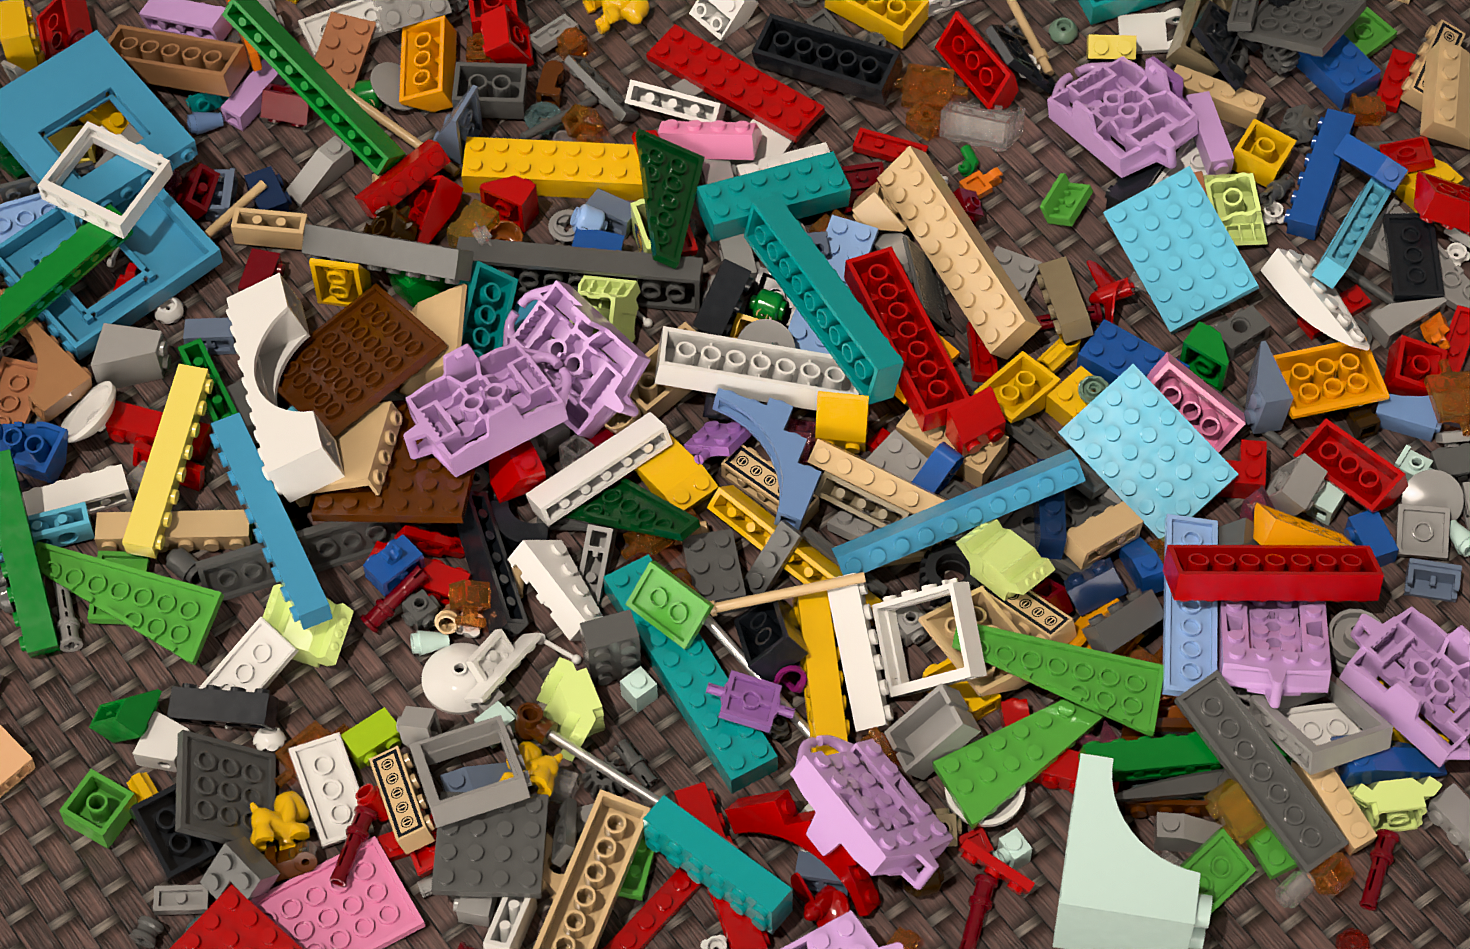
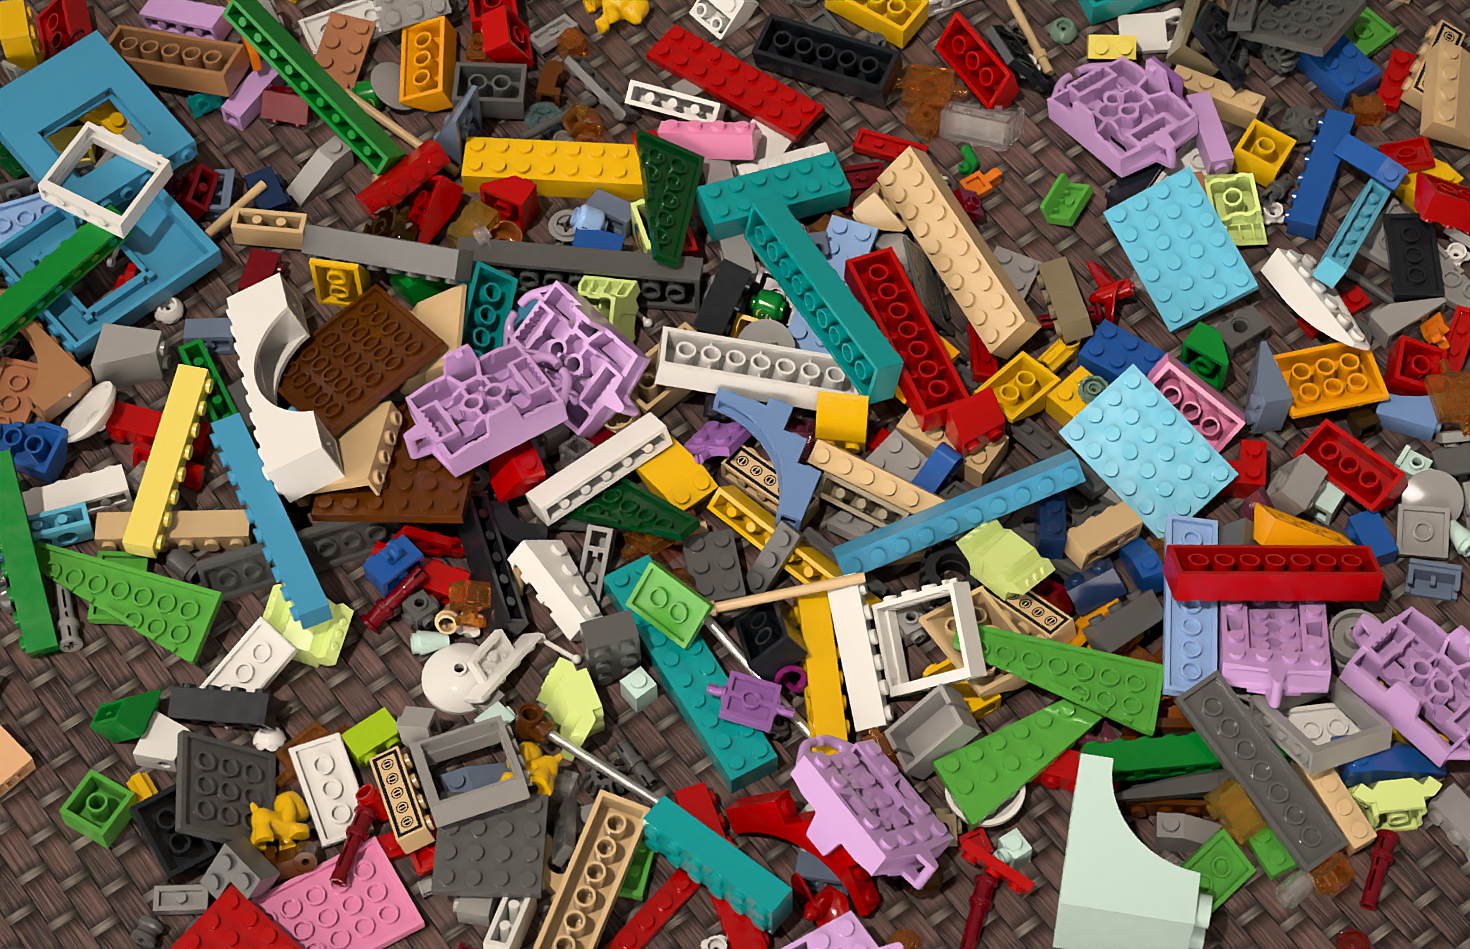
medium blue cone [187,112,223,135] -> none
red brick [999,698,1030,728] -> none

